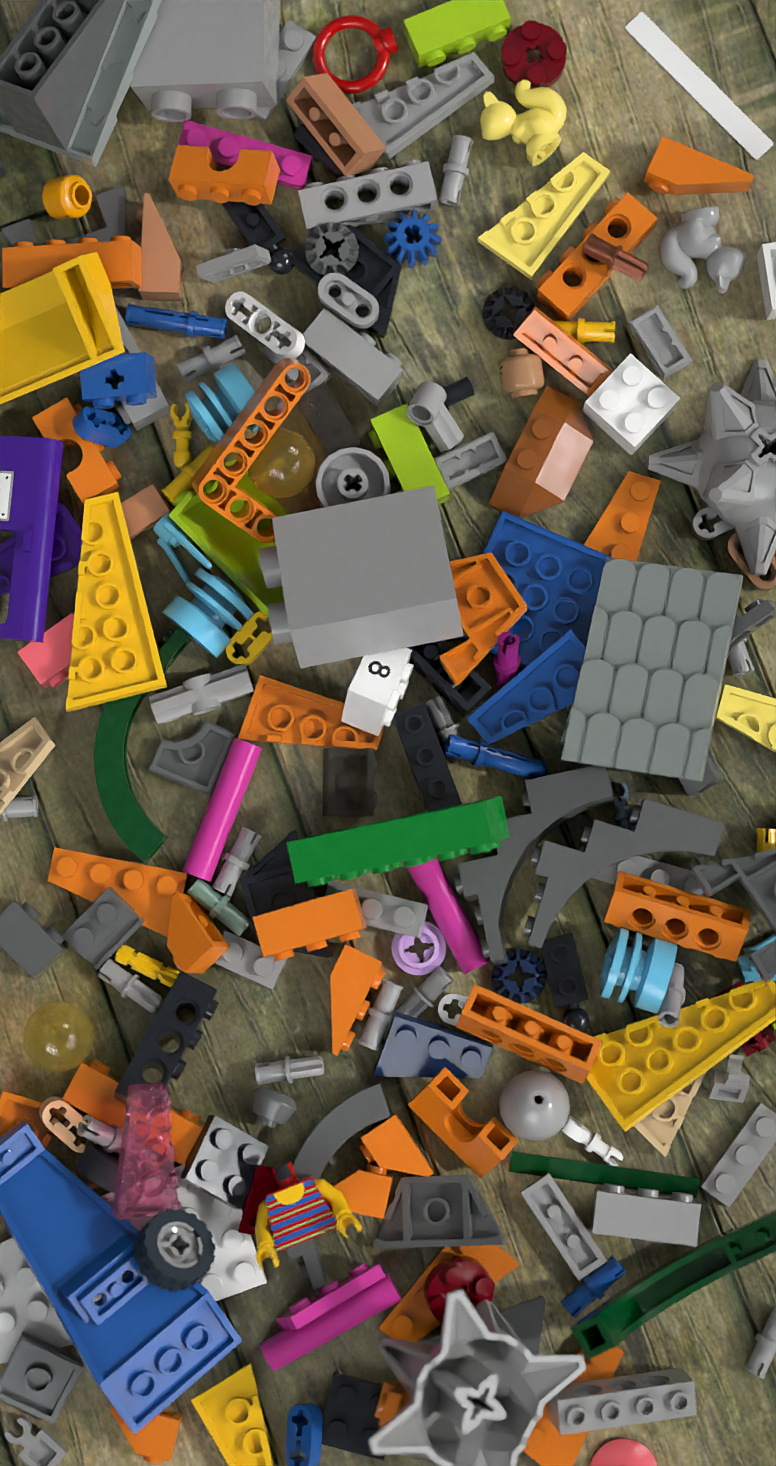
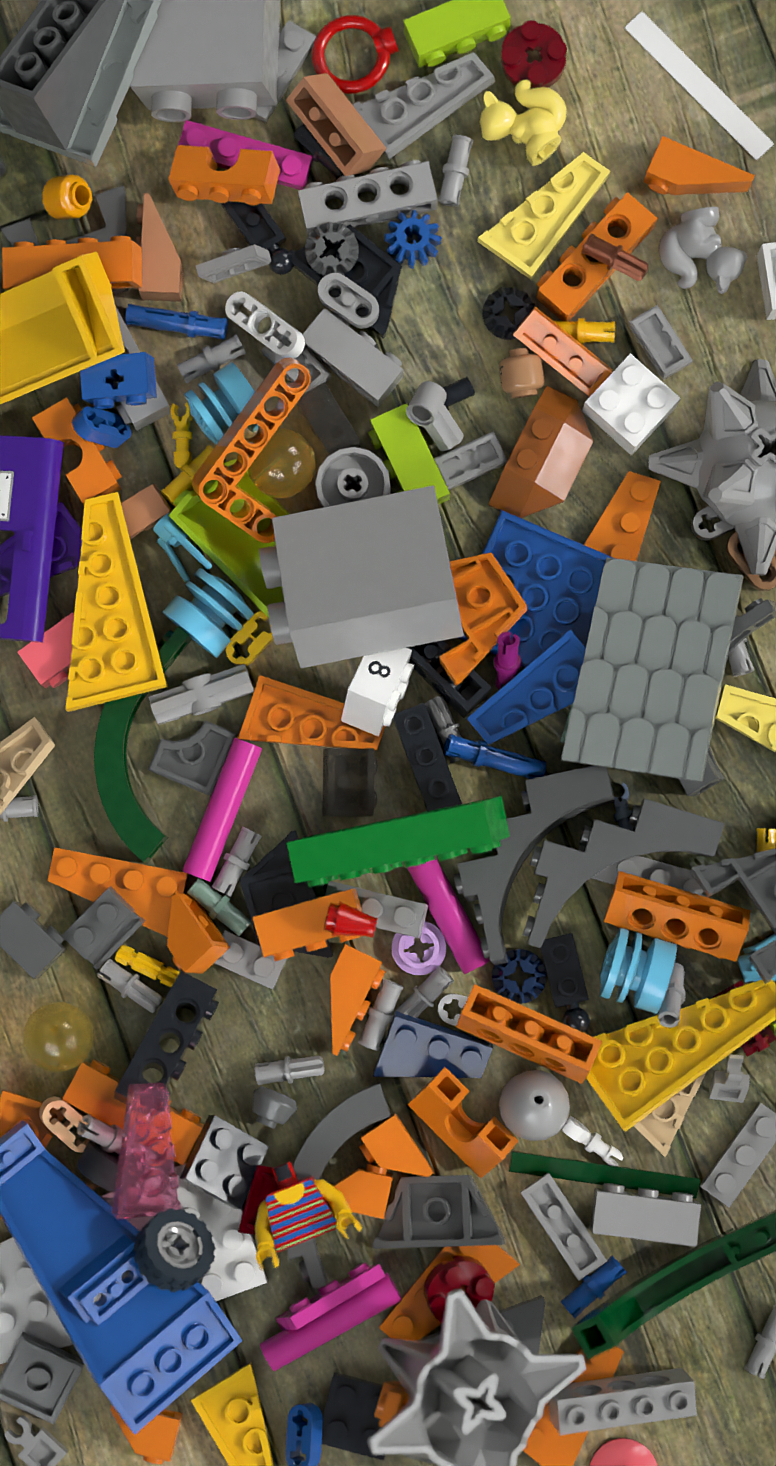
none -> red cone [324,902,377,938]

